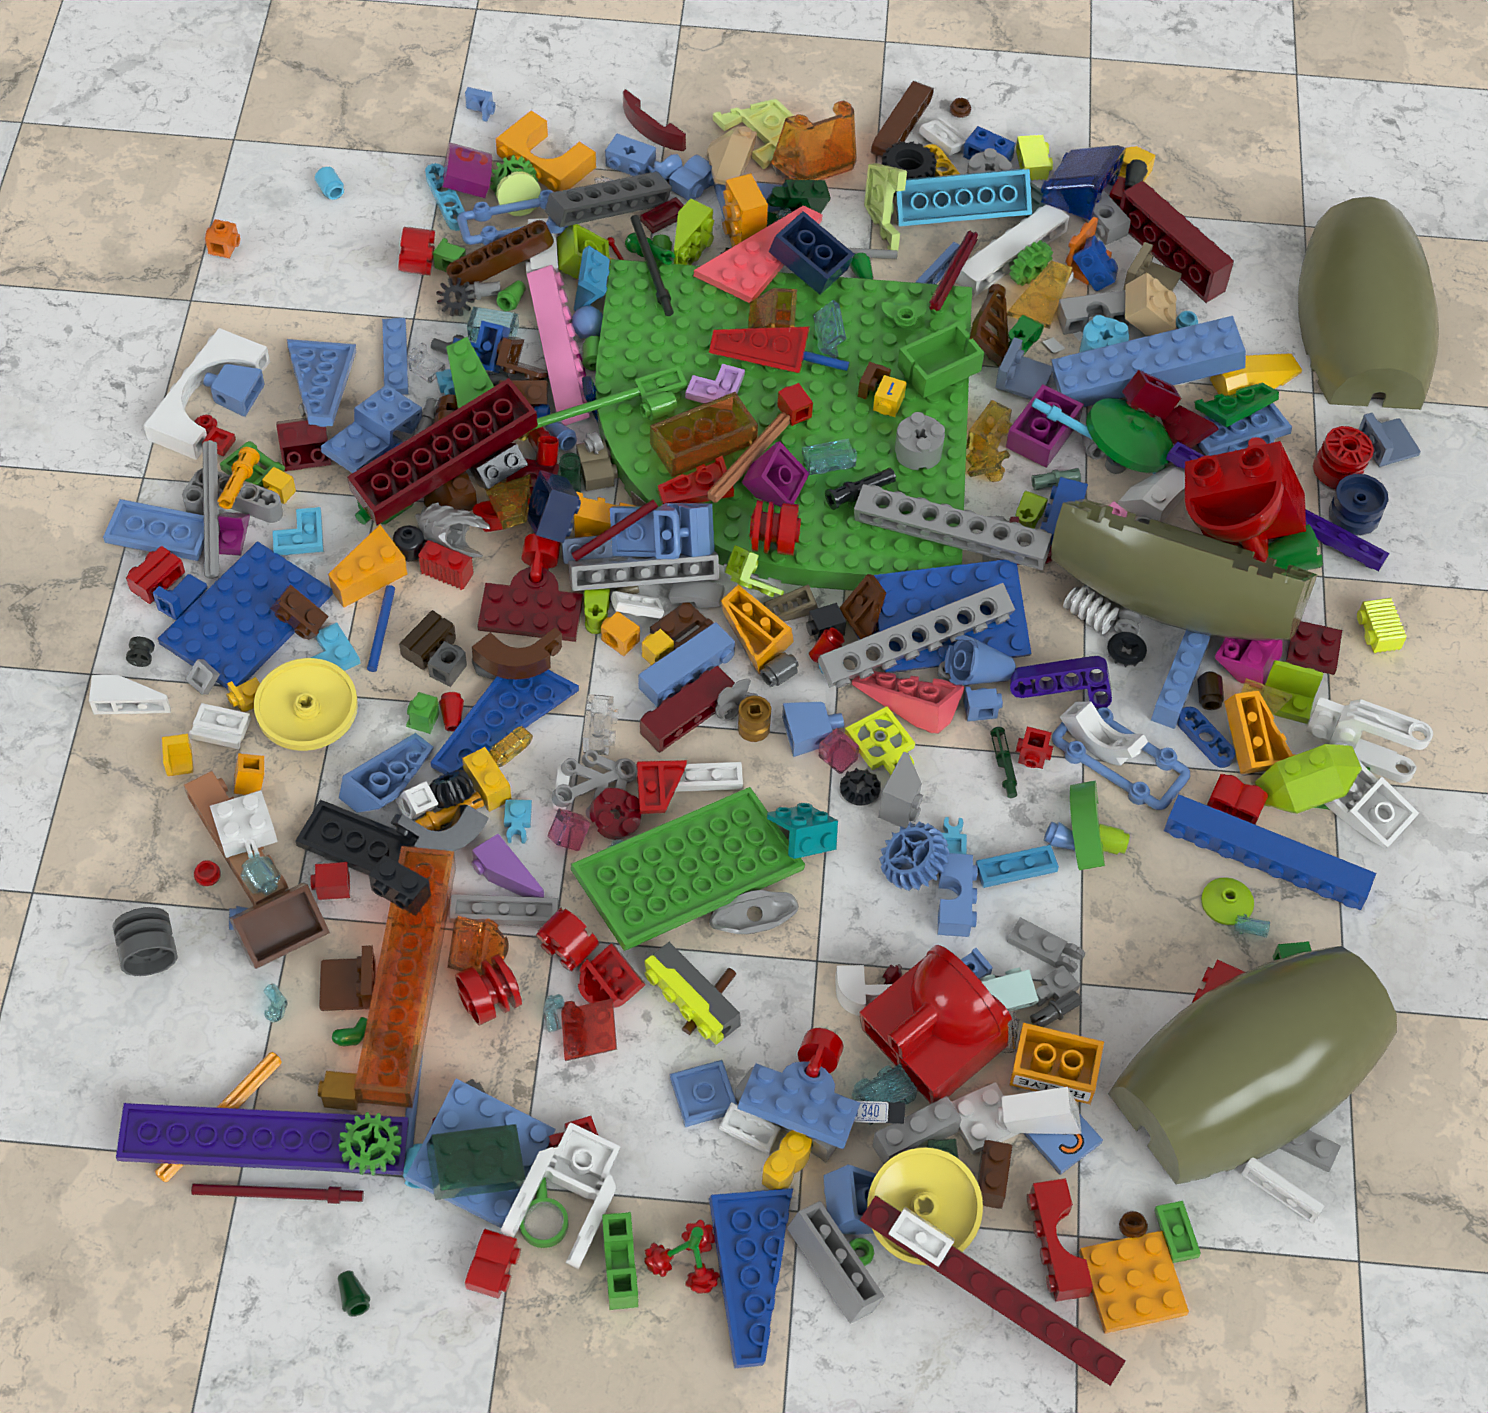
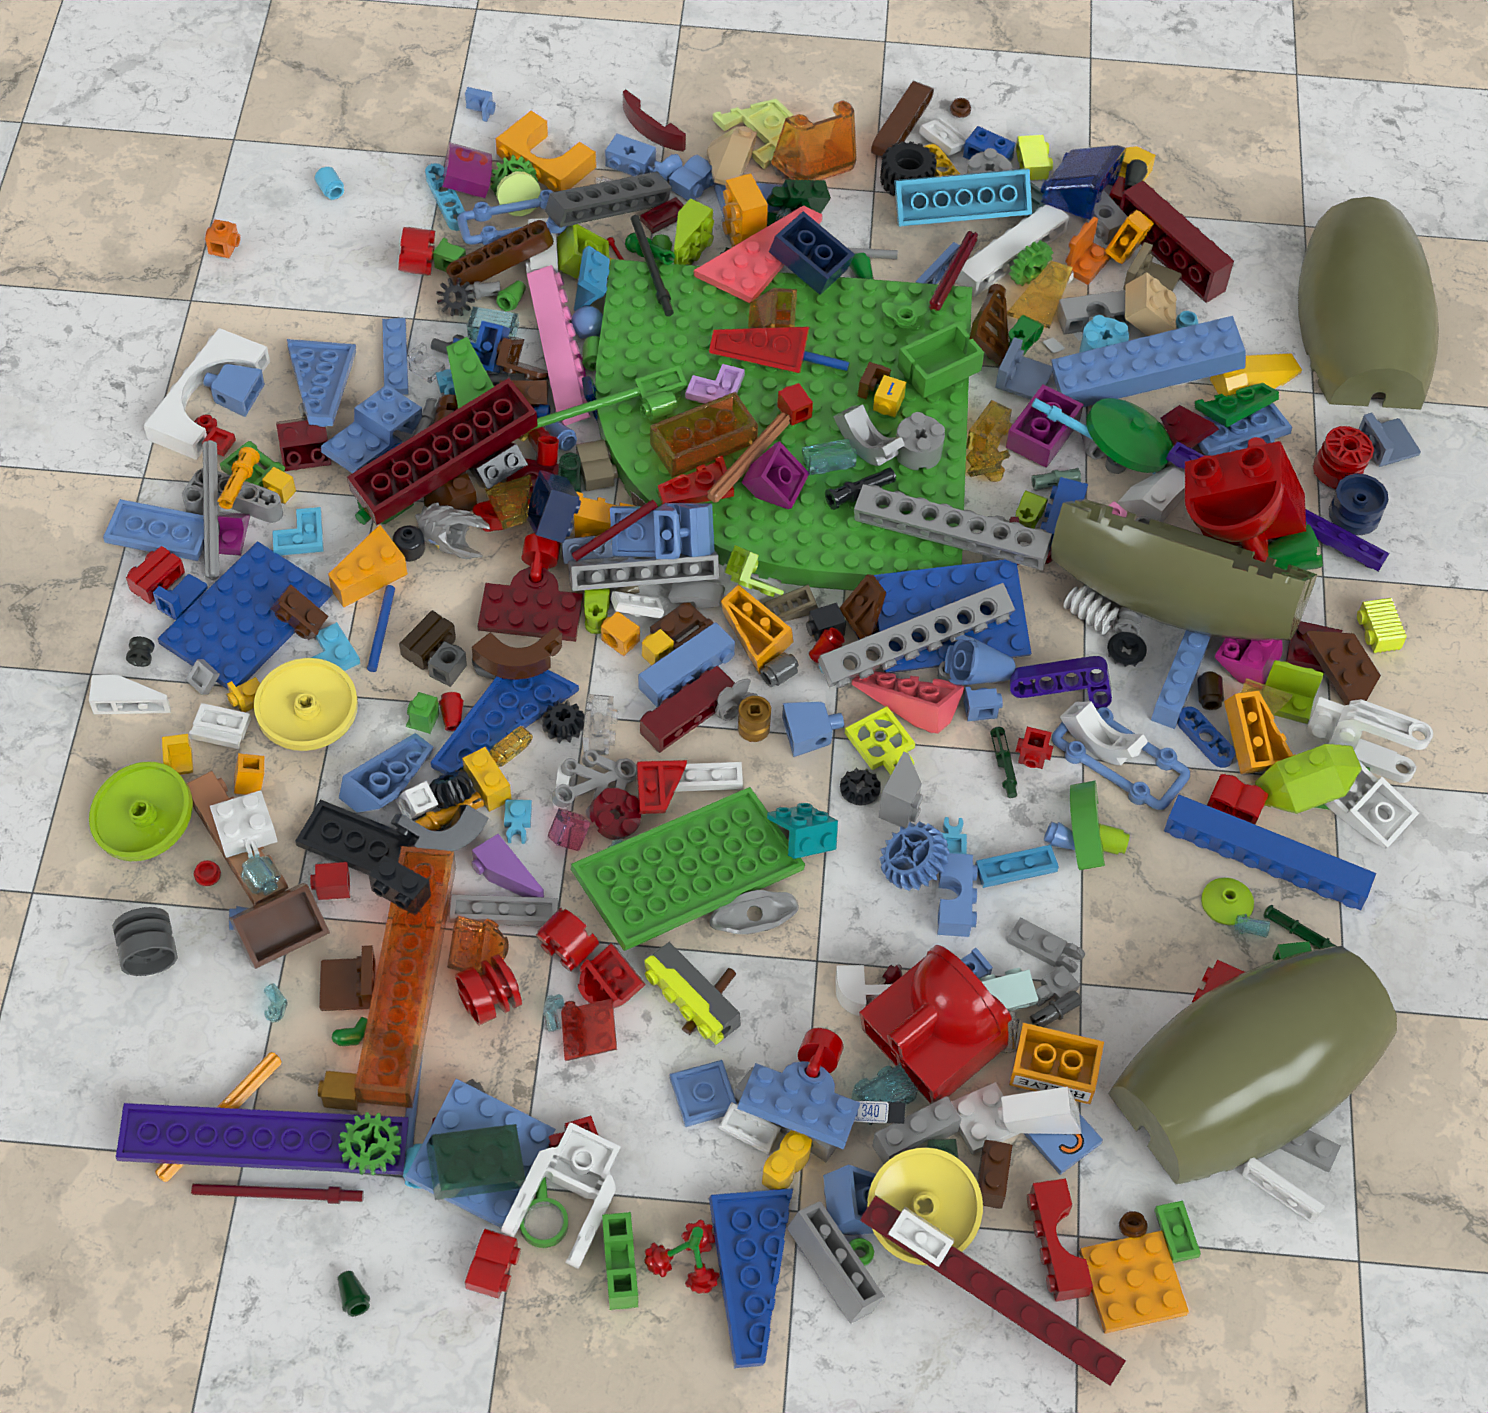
red brick [418,540,474,590] -> none
light grey plate [583,431,604,455] -> none
red wheel [749,500,801,556] -> none
clear light blue bracket [813,300,846,358] -> none
clear pink panel [818,728,859,774] -> none
yellowish green wing [864,163,907,250] -> none
blue bracket [1073,235,1118,292] -> none
dark red brick [1122,370,1181,420] -> none
none -> lime dish [89,762,193,861]
none -> black gear [542,699,585,744]
none -> light grey arch [833,404,905,466]
none -> light orange brick [1105,210,1154,264]
none -> dark green piece [1263,905,1336,949]
none -> reddish brown wing [1302,631,1381,705]

